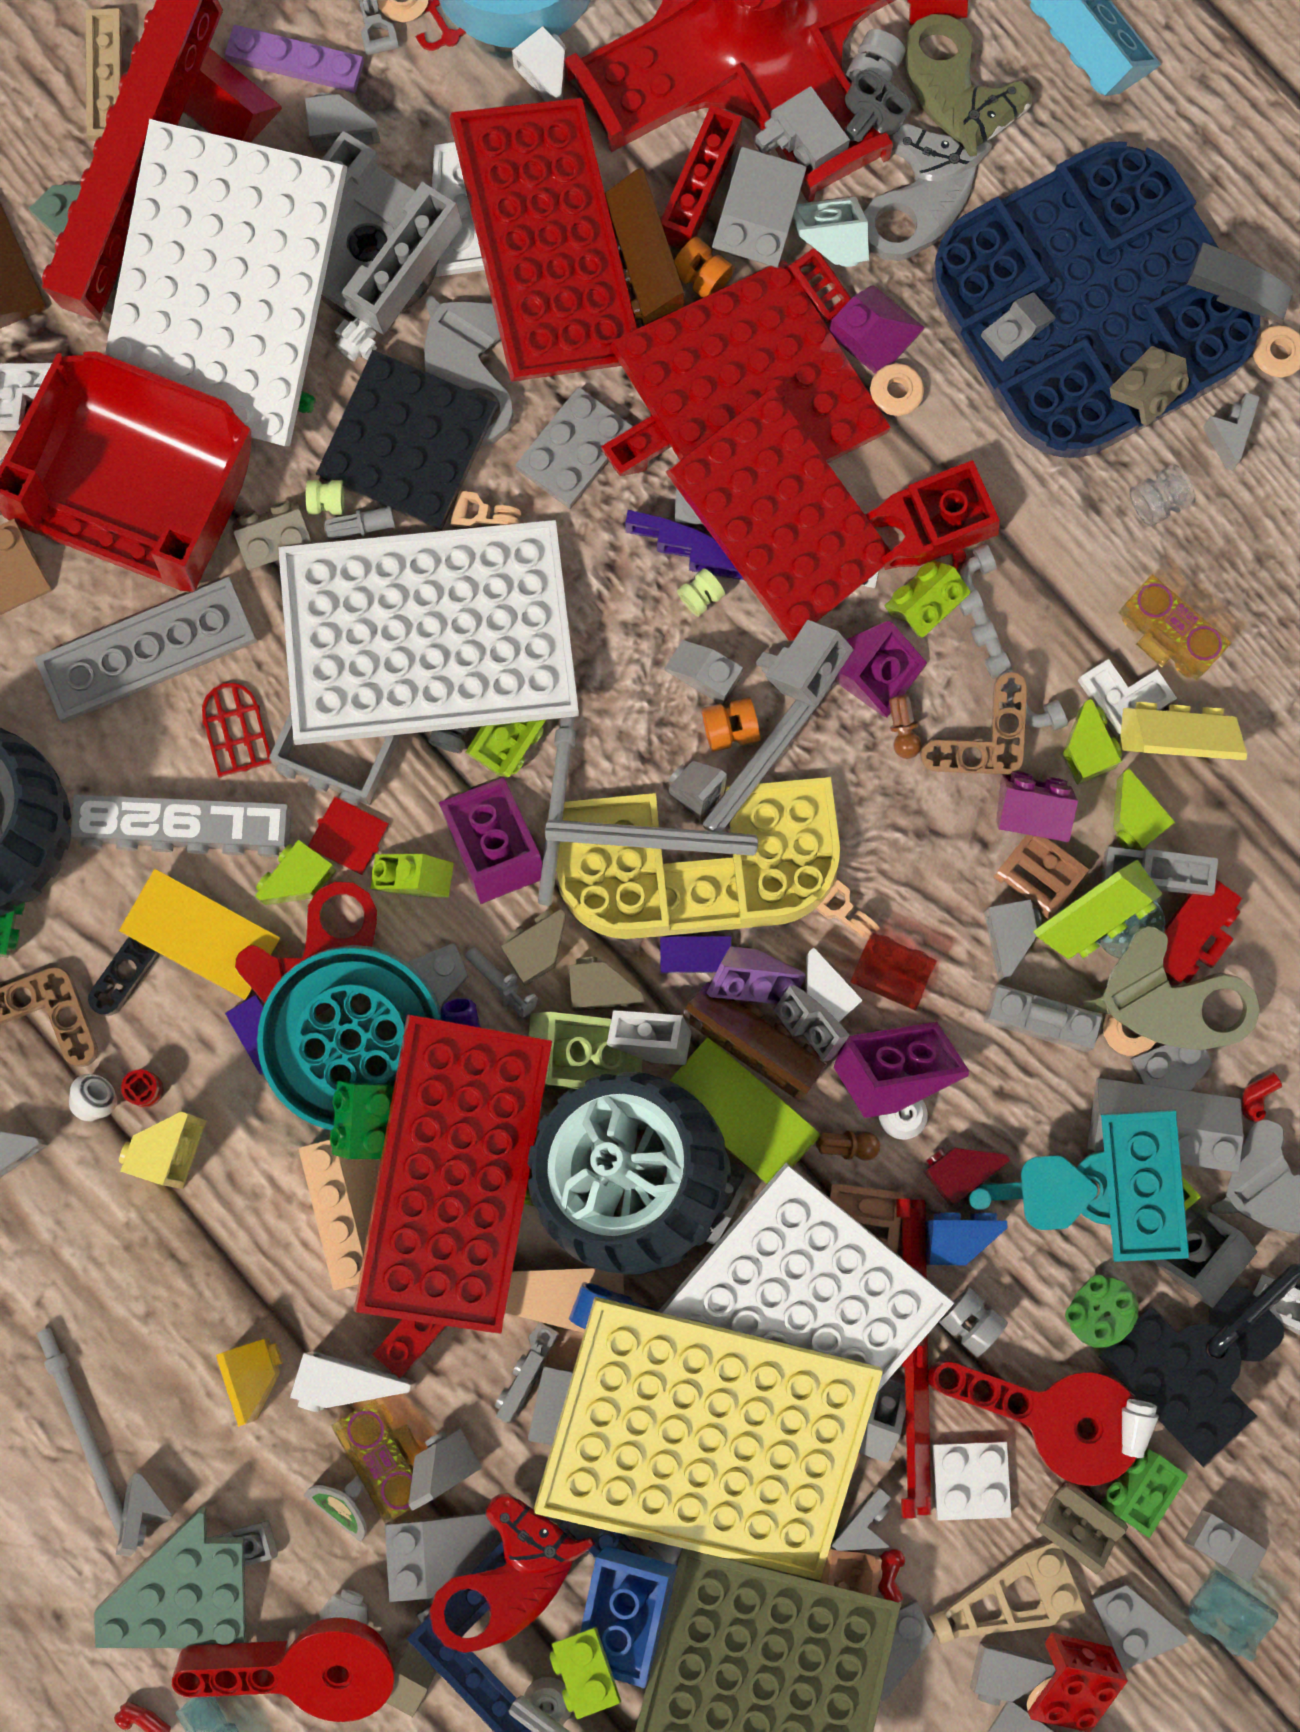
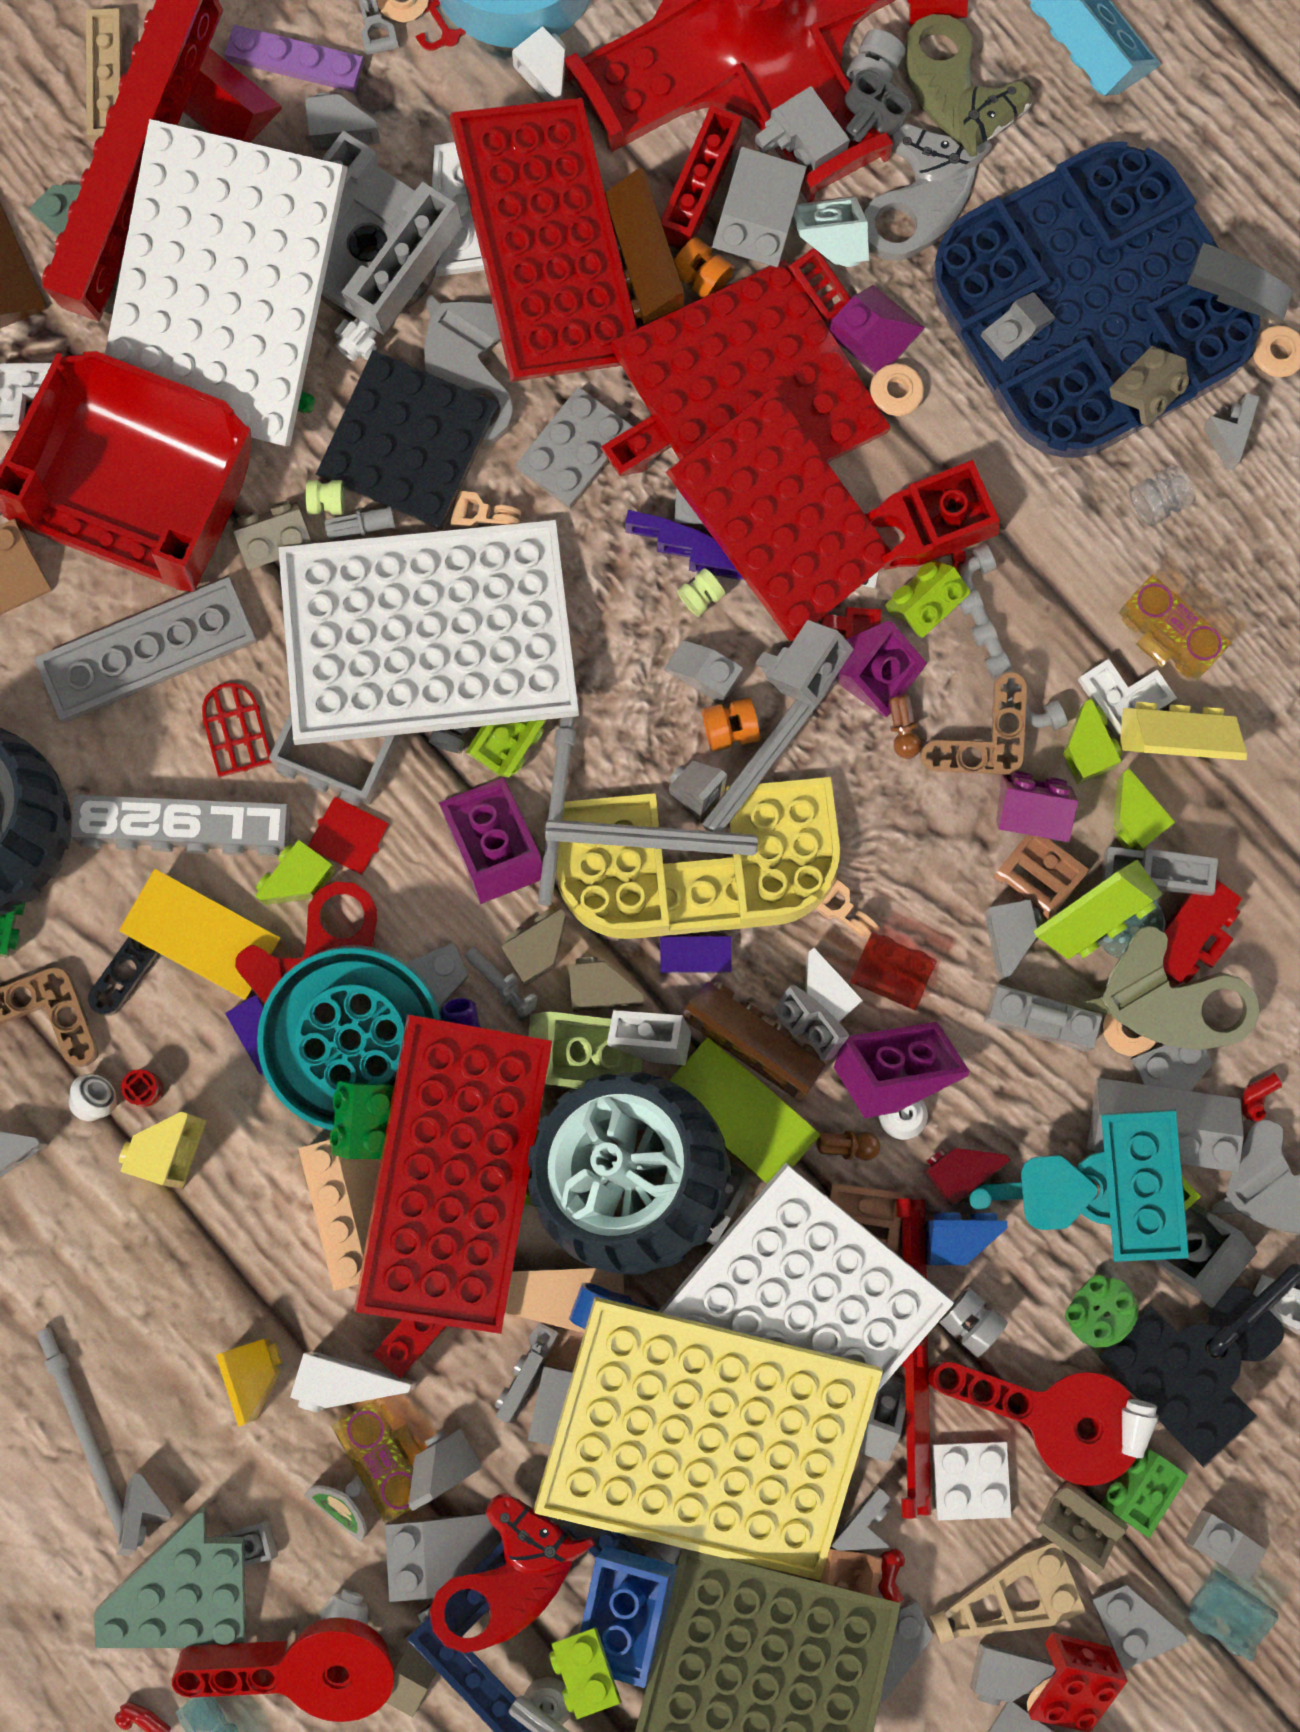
lime slope [370,854,454,897] -> none
medium lavender slope [707,946,806,1004] -> none
none -> red plate [819,607,881,640]

